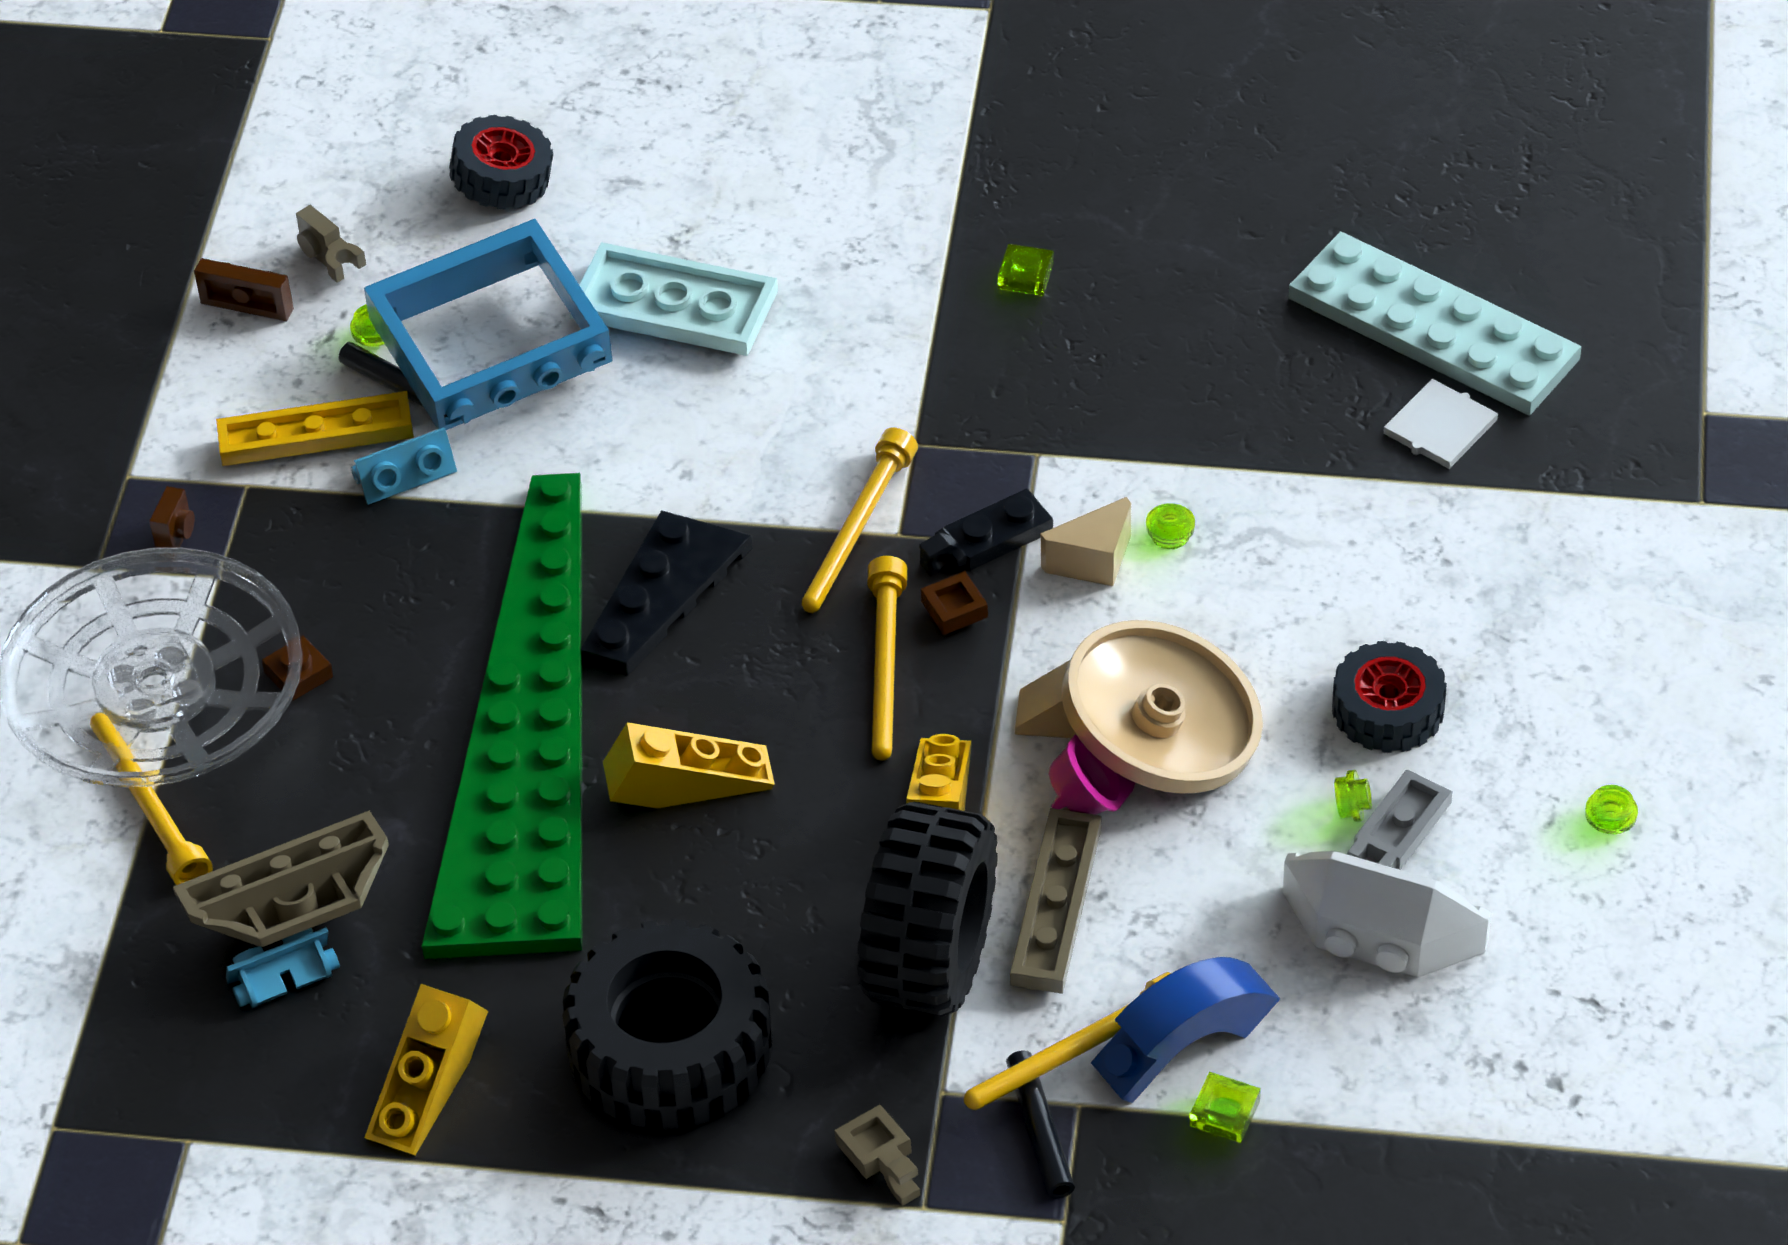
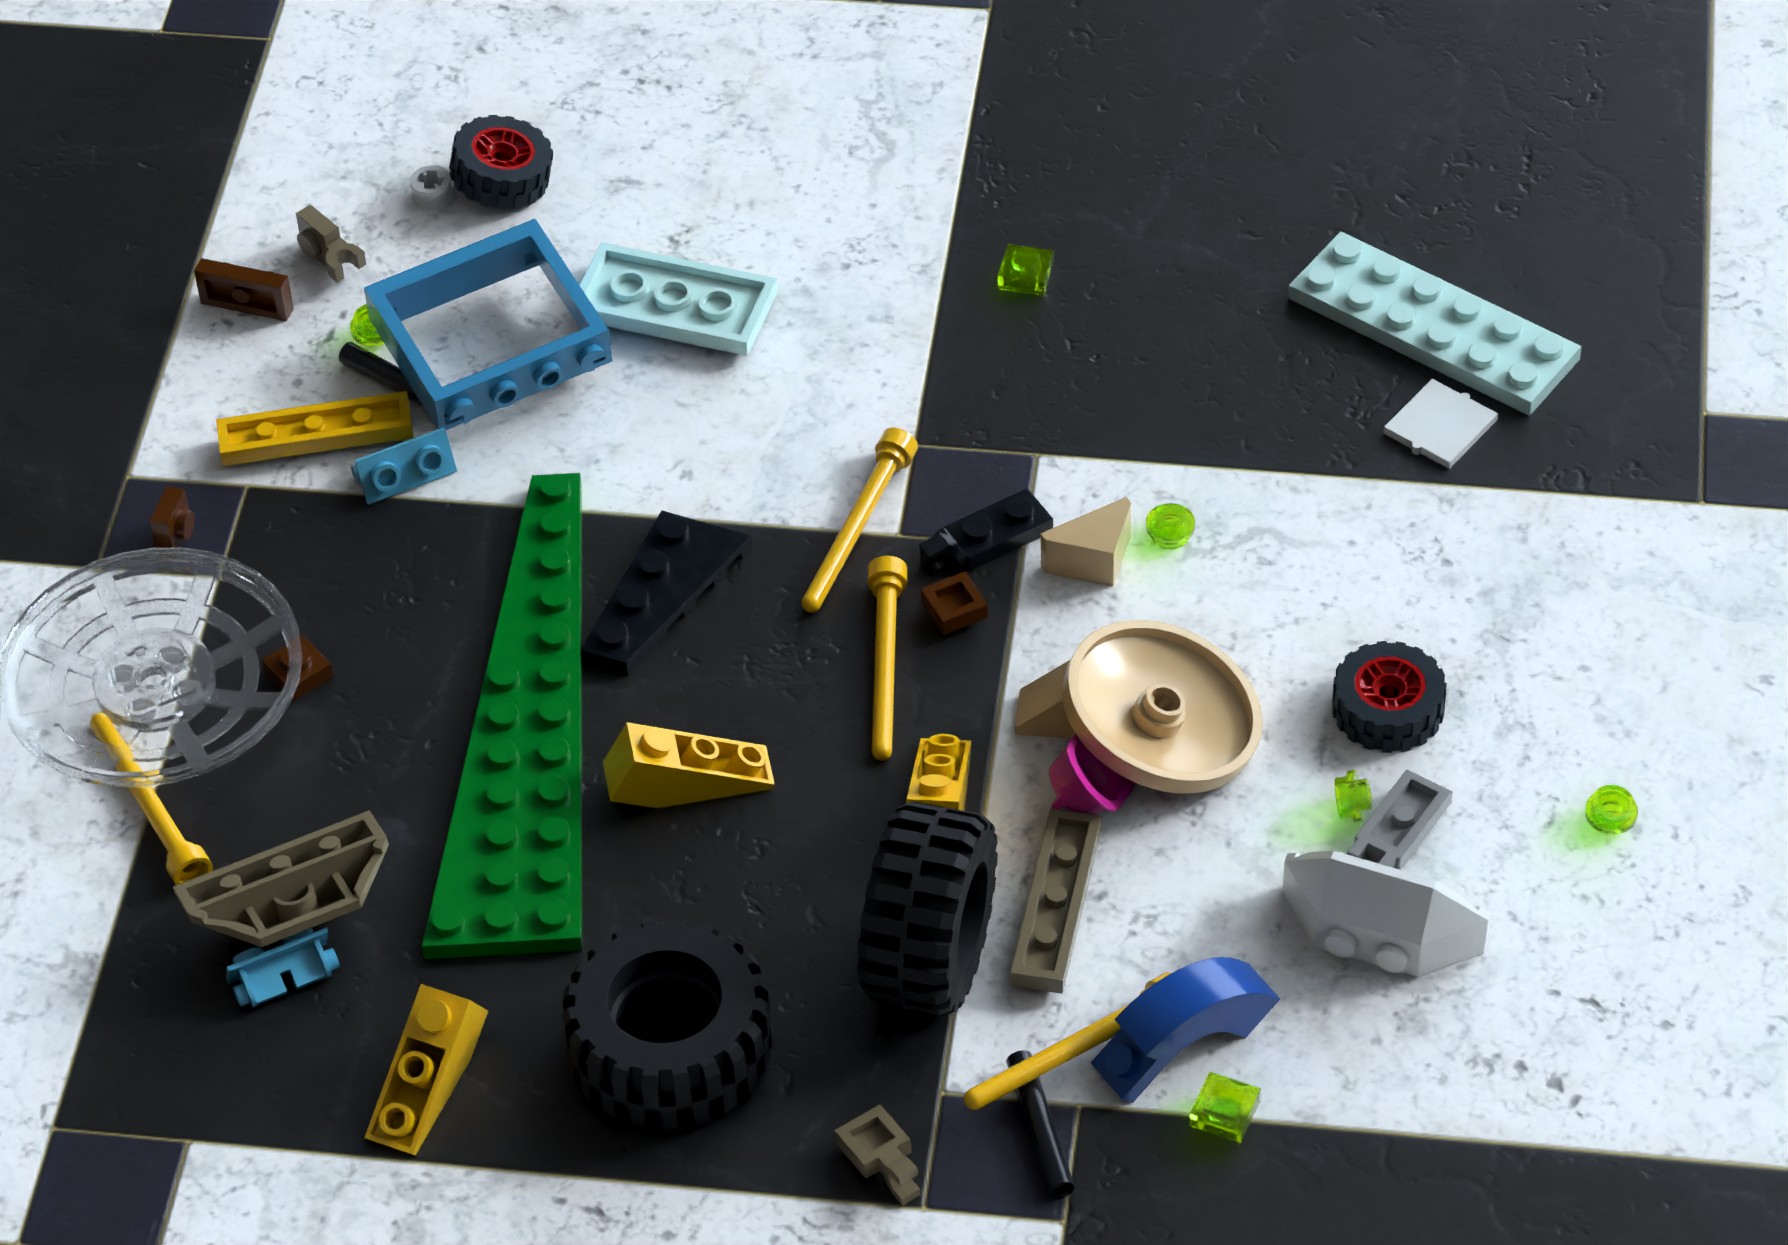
none -> white bush [410,165,453,210]

